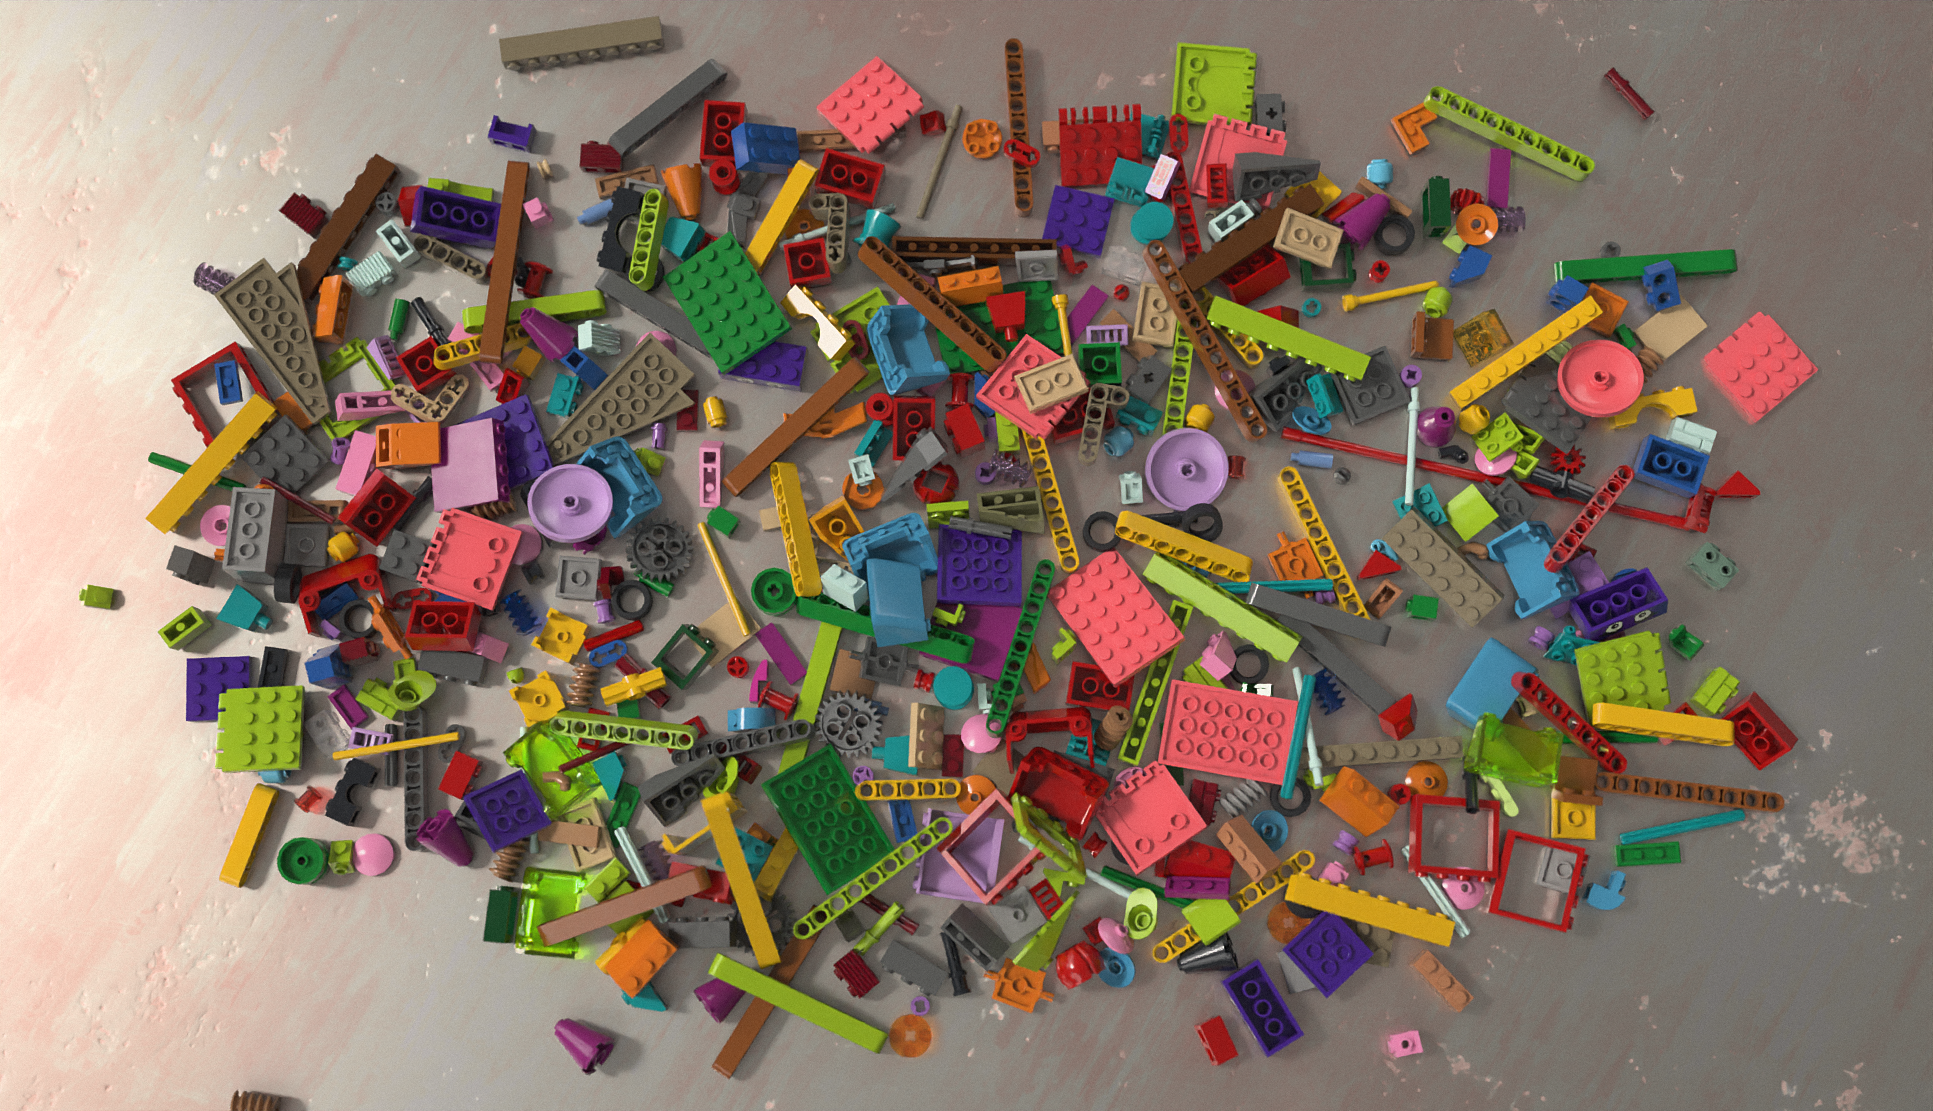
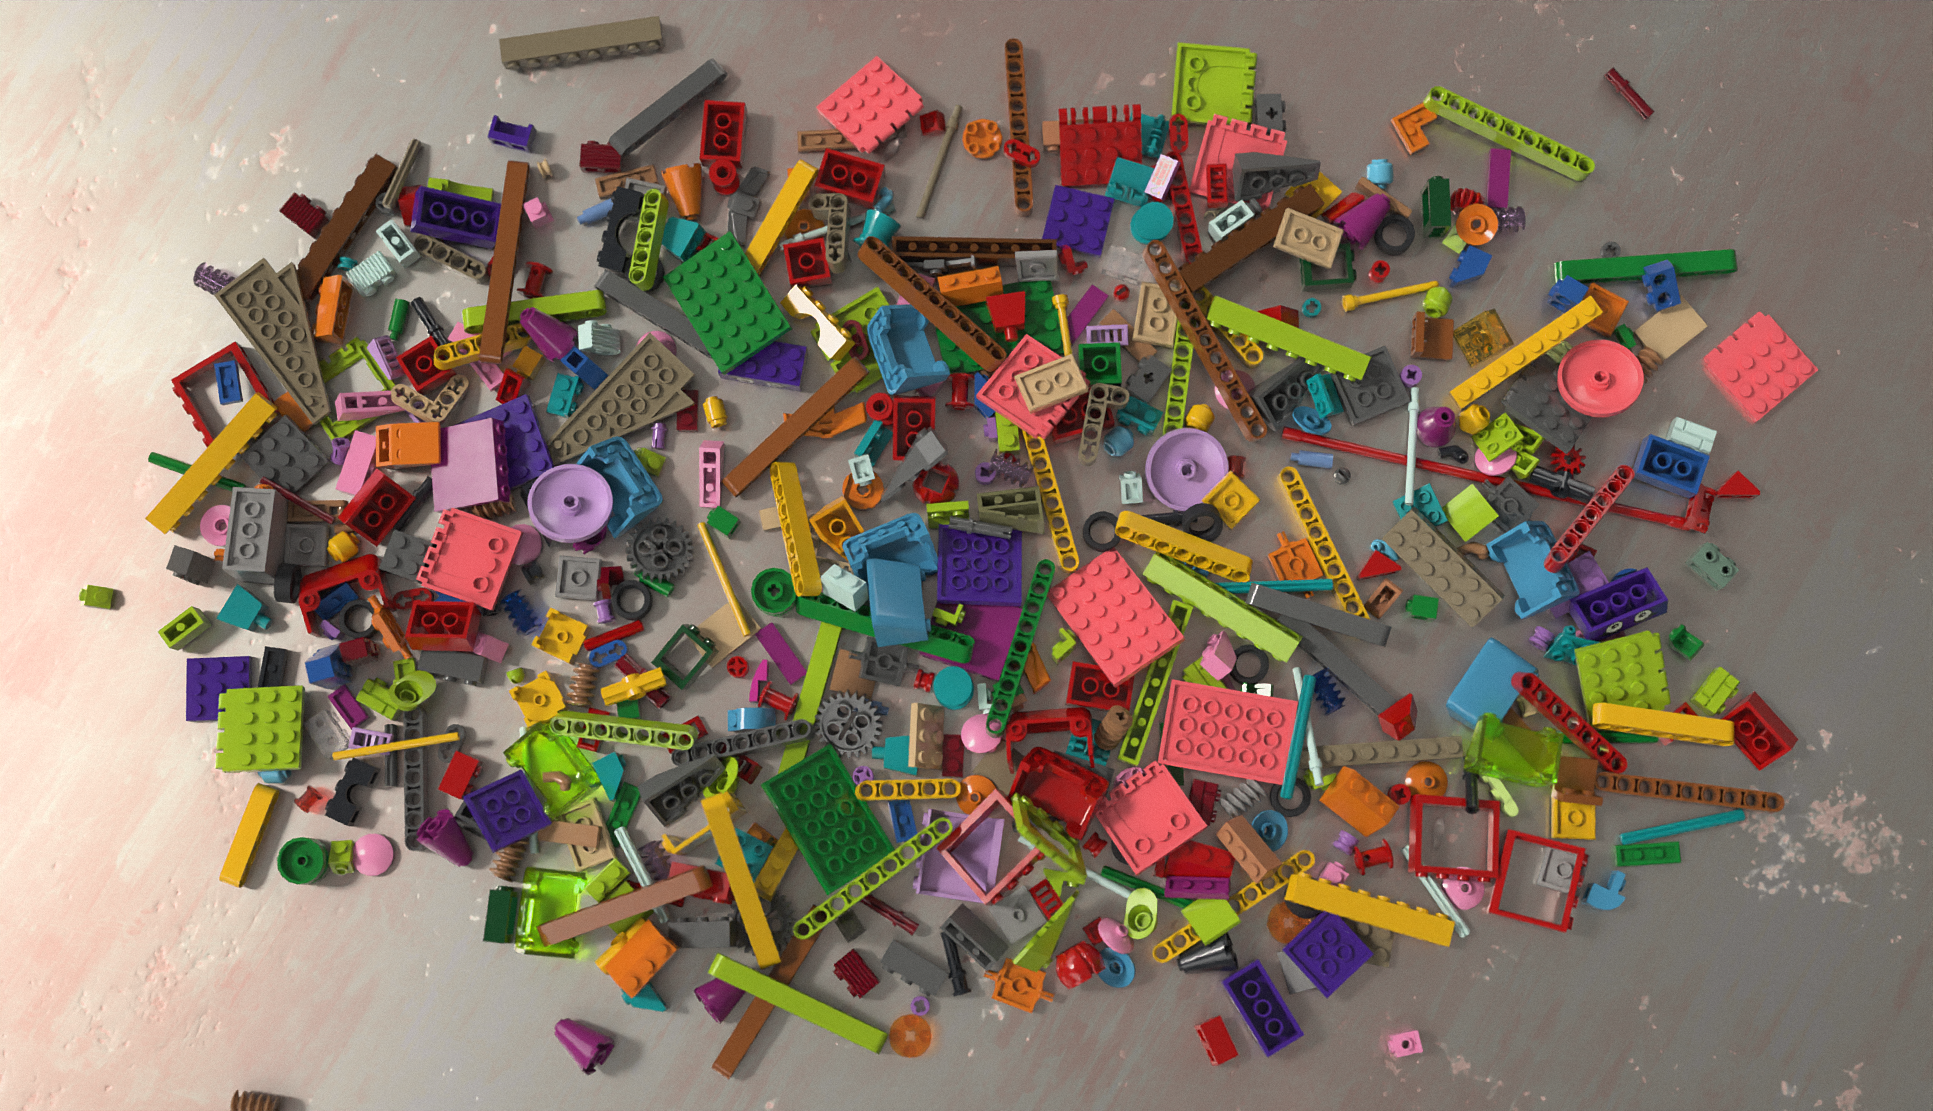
black arm [515,256,530,287] -> none
dark red bar [558,742,630,774] -> none
blue brick [731,122,800,175] -> none
lime pin [854,901,905,956] -> none
red brick [943,404,985,459] -> none
red slope [1216,245,1291,306] -> none
black plate [1267,355,1290,377] -> none
medium lavender wheel [1313,590,1335,605] -> none
nougat brick [1408,950,1474,1013] -> none
yellow arch [1608,386,1698,430] -> none
none -> dark tan axle [383,139,421,209]
none -> medium azure arm [874,187,894,213]
none -> yellow plate [1201,470,1261,529]

